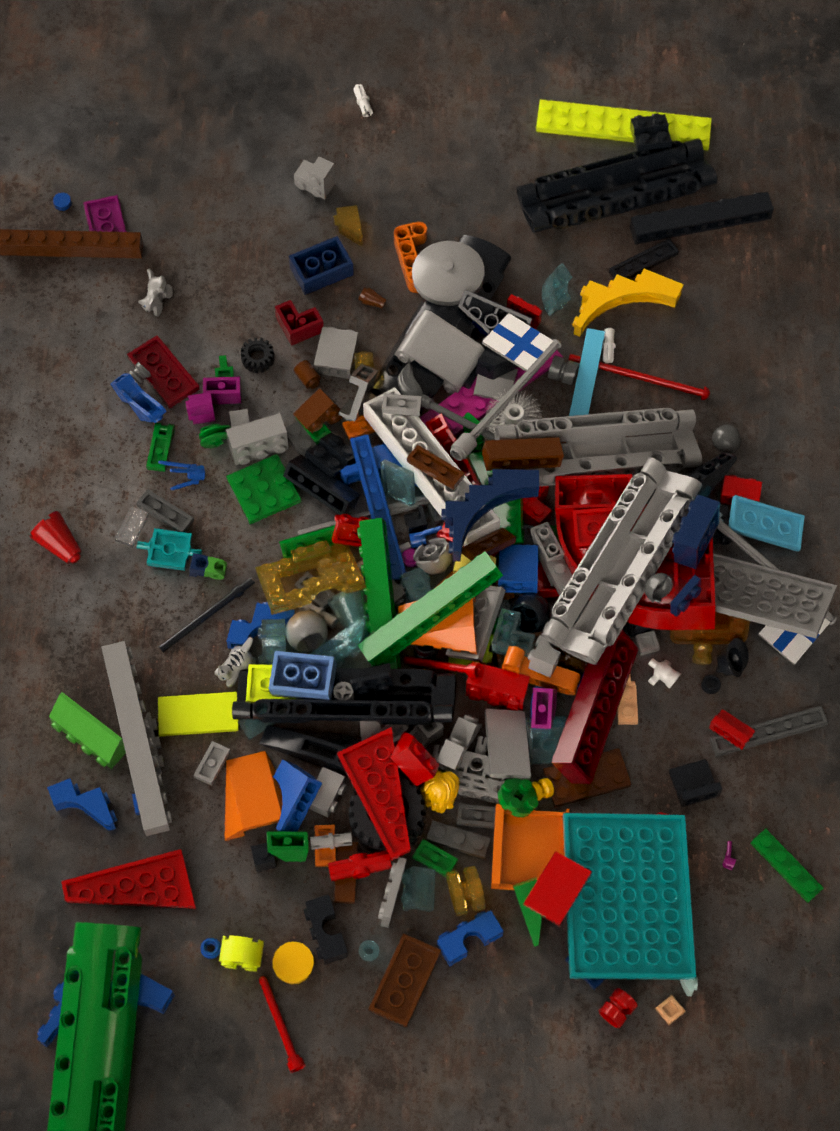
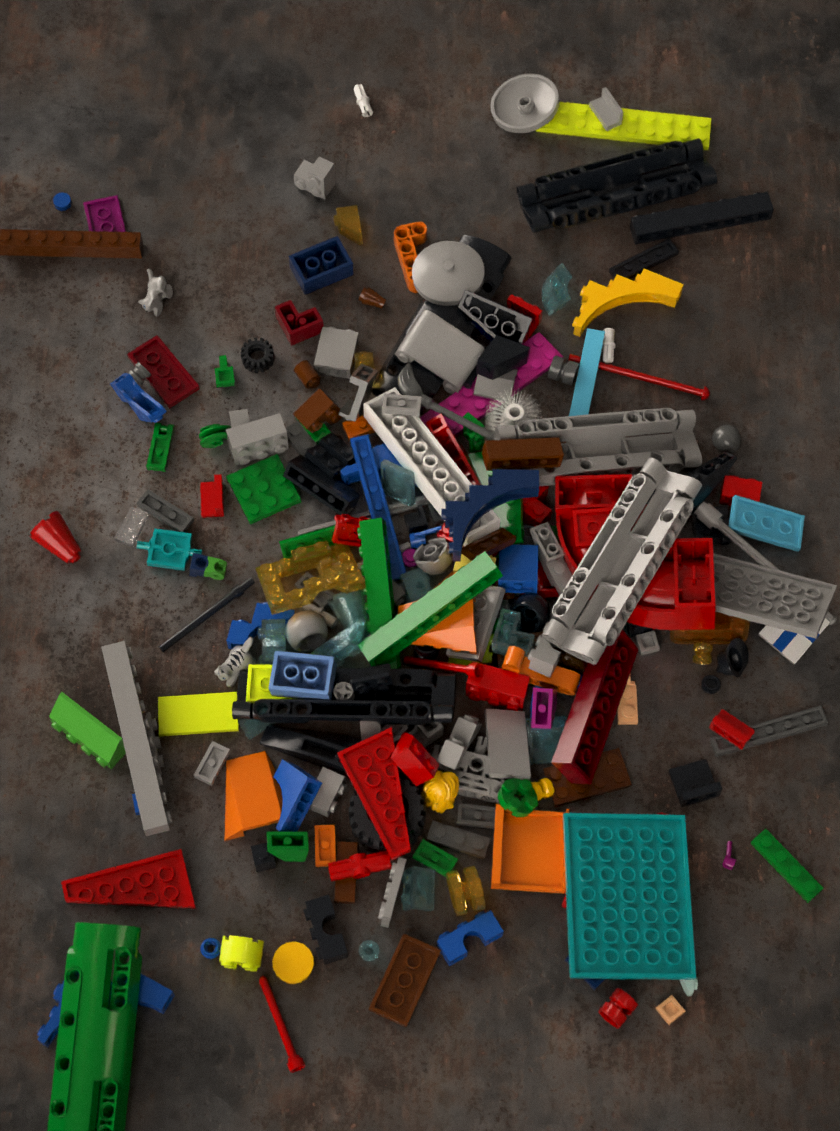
blue arch [47,778,117,831] -> none
blue plant [158,460,205,491] -> none
magenta brick [185,392,215,425] -> none
magenta brick [203,377,242,404] -> none
light grey pin [310,832,352,850] -> none
reddish brown plate [407,445,465,490] -> none
flag [450,313,561,461] -> none
green slope [513,877,542,947] -> none
red tile [523,851,592,926] -> none
black plate [630,113,672,151] -> none
dark grey hair [644,573,673,603] -> none
white piece [648,658,681,689] -> none
dark blue plate [670,575,702,617] -> none
dark blue brick [672,494,720,569] -> none
none -> red panel [200,474,224,518]
none -> light grey dish [490,74,560,133]
none -> light grey panel [589,88,623,131]

